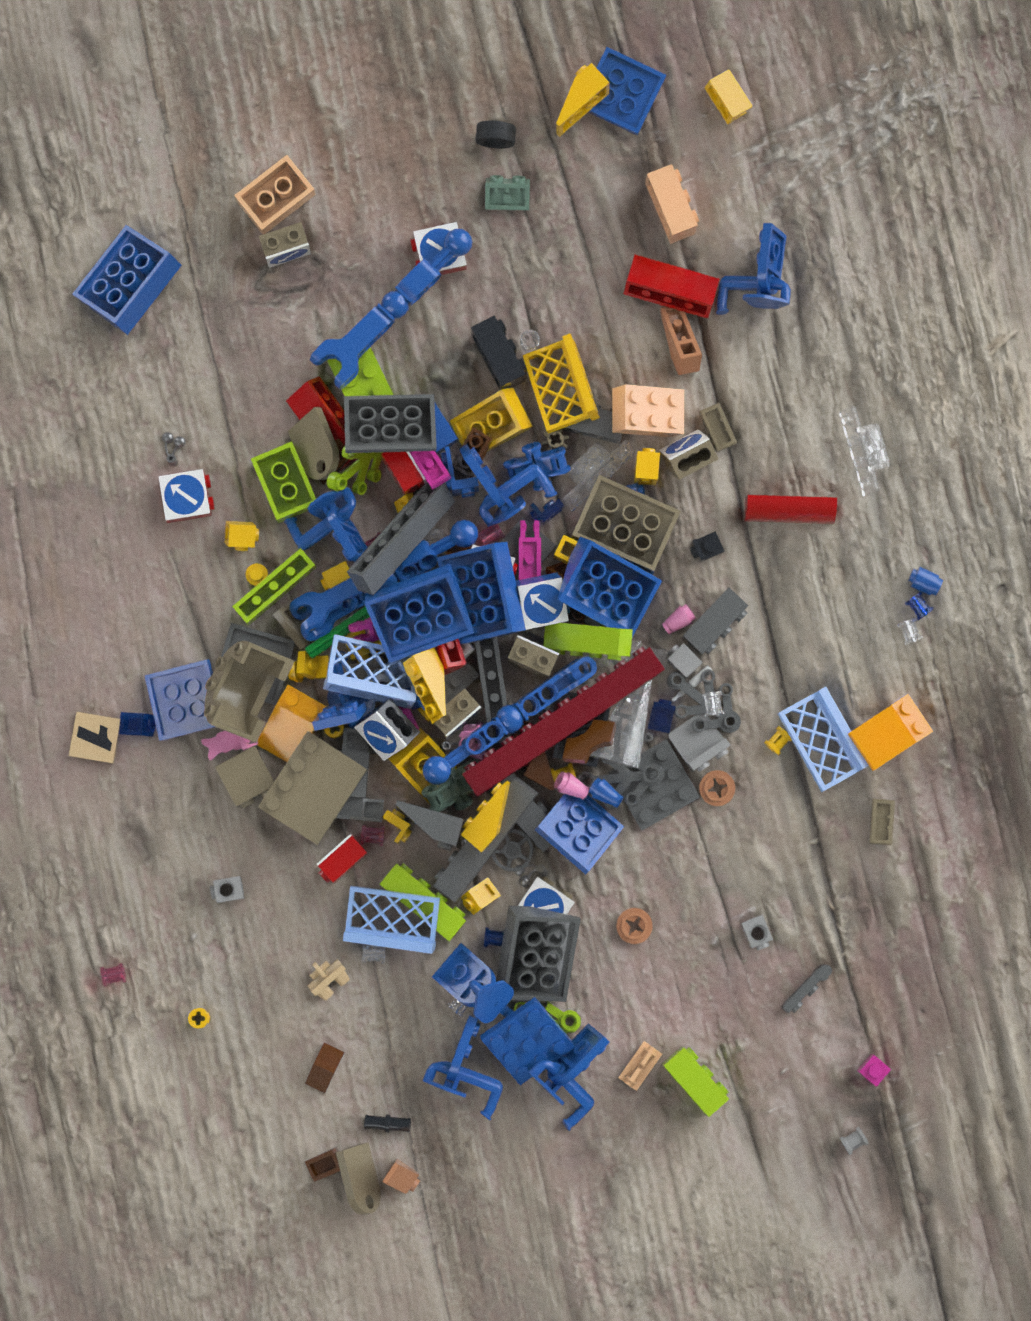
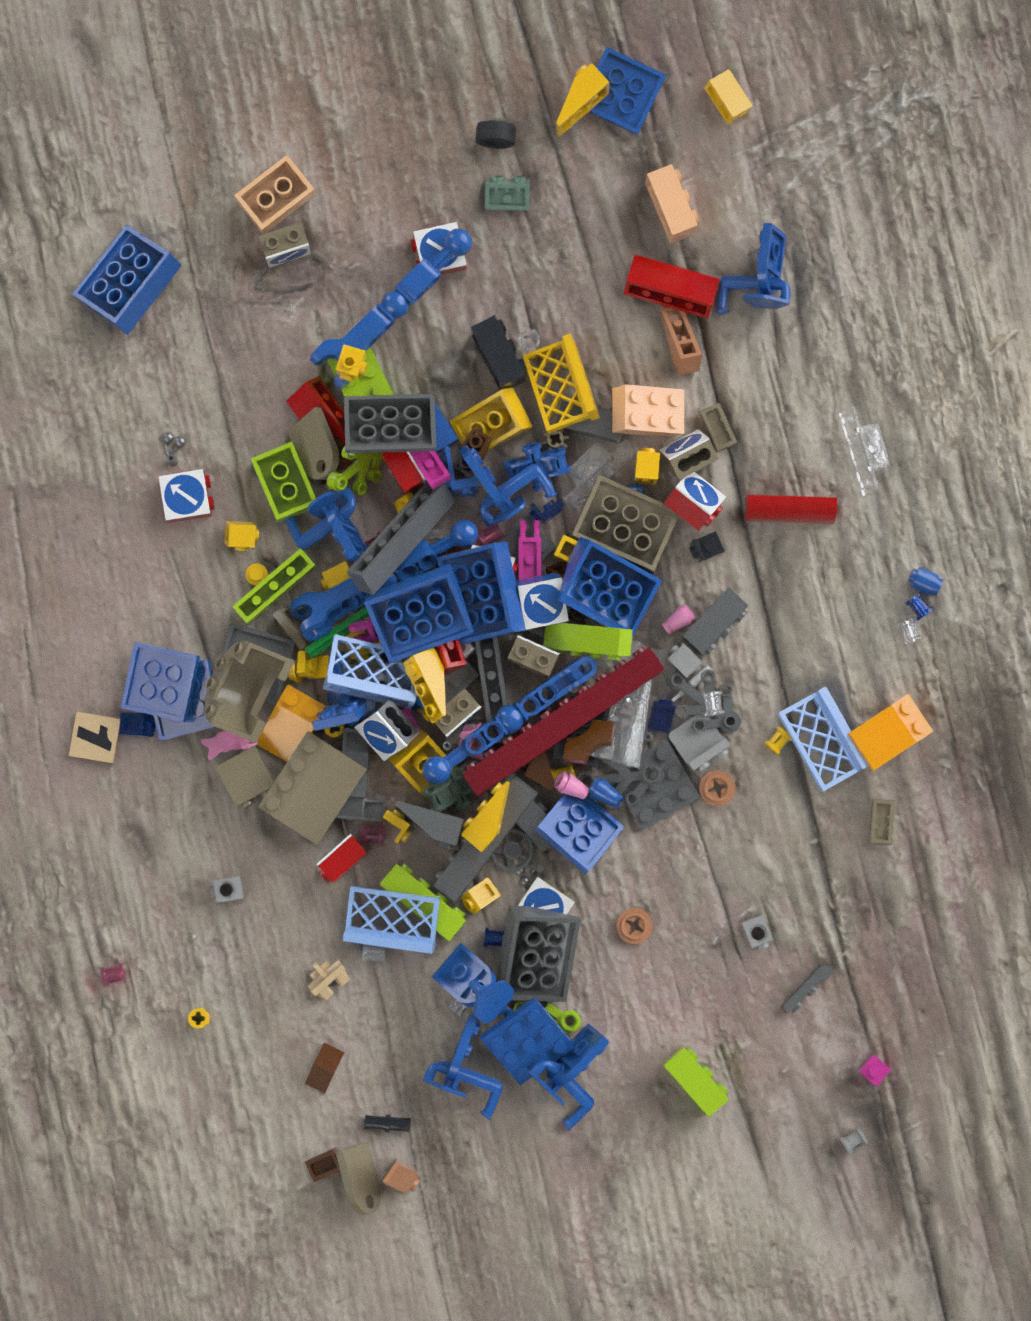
light nougat hinge [618,1041,662,1091] -> none
none -> plate [120,642,200,722]
none -> yellow brick [336,344,367,382]
none -> piece [663,472,726,531]

